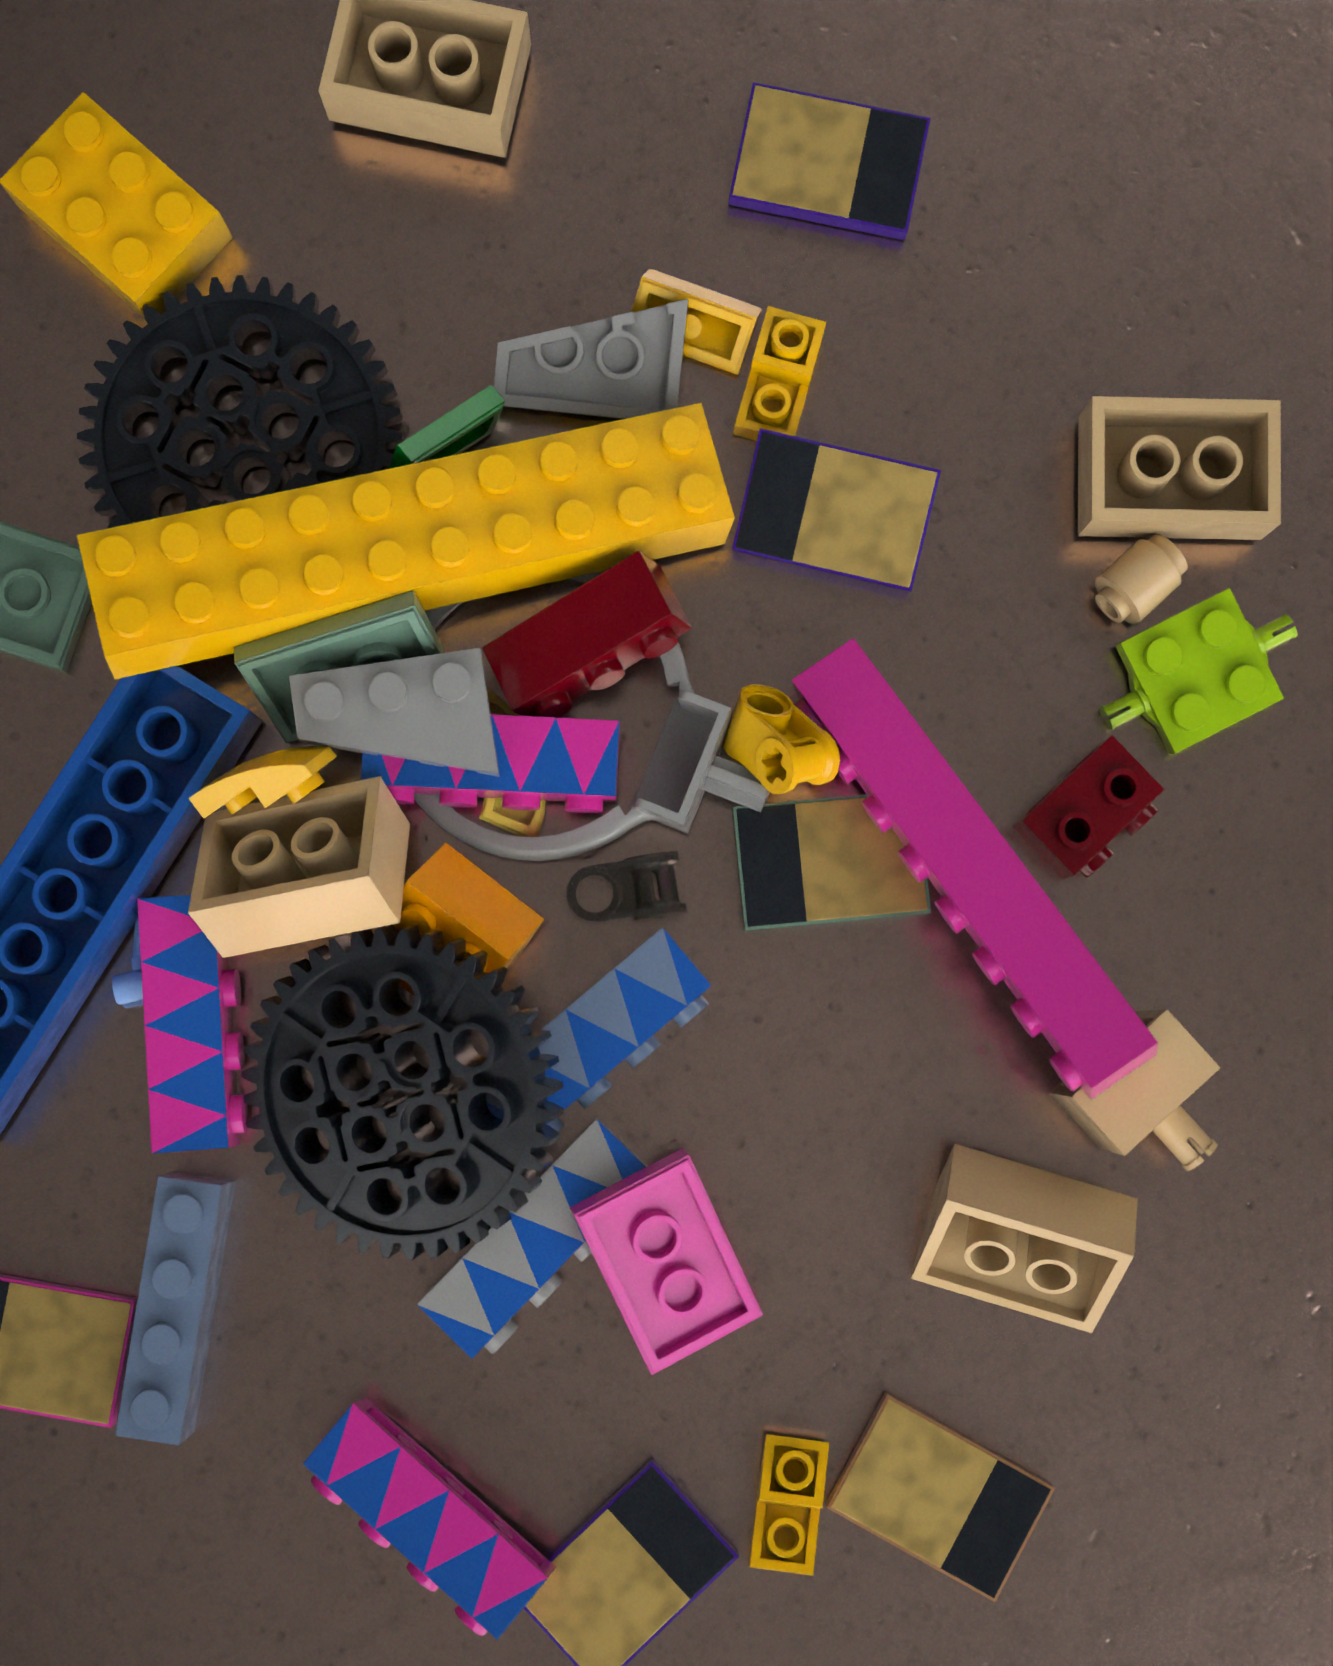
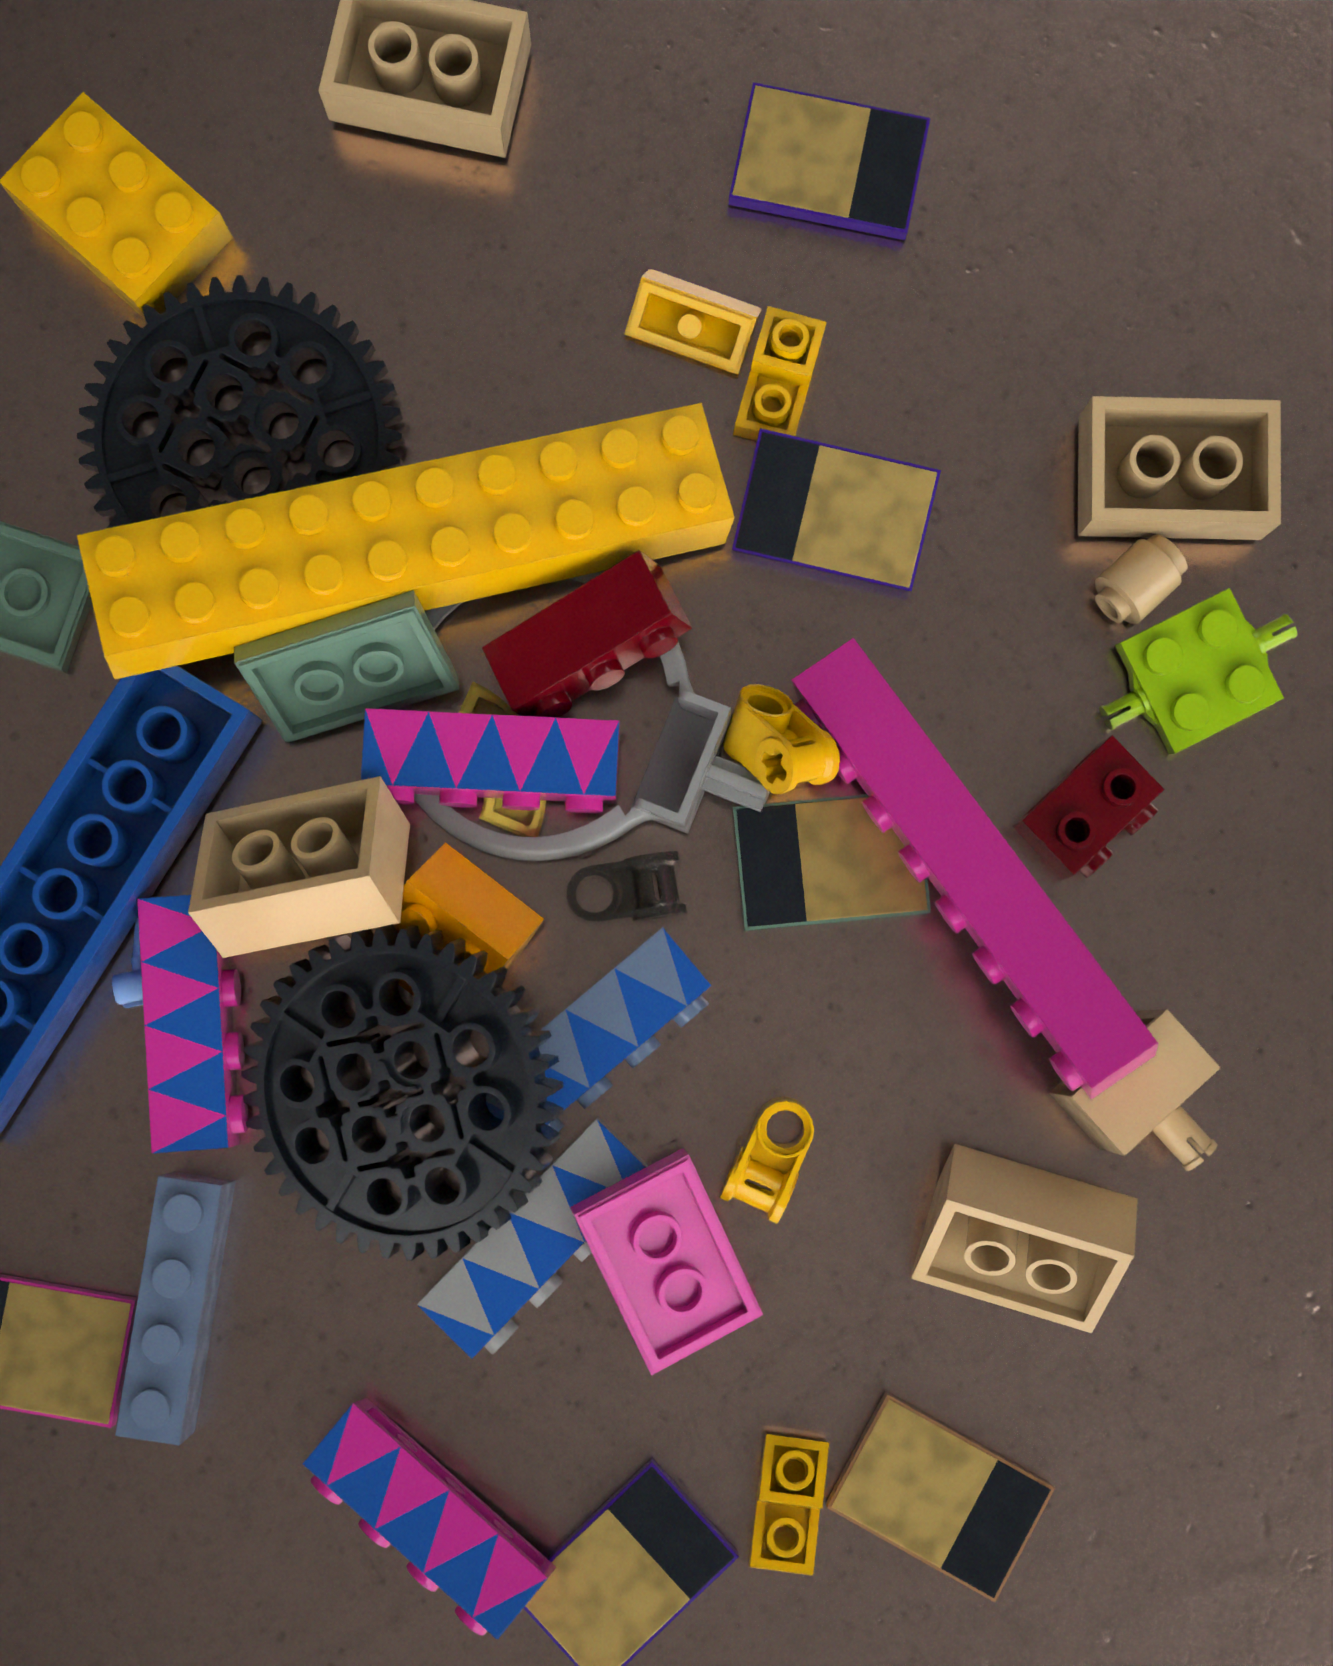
yellow slope [189,746,337,819] -> none
light grey wing [289,648,500,777] -> none
green tile [388,385,505,469] -> none
light grey wing [494,299,688,419] -> none
none -> yellow piece [719,1096,814,1224]

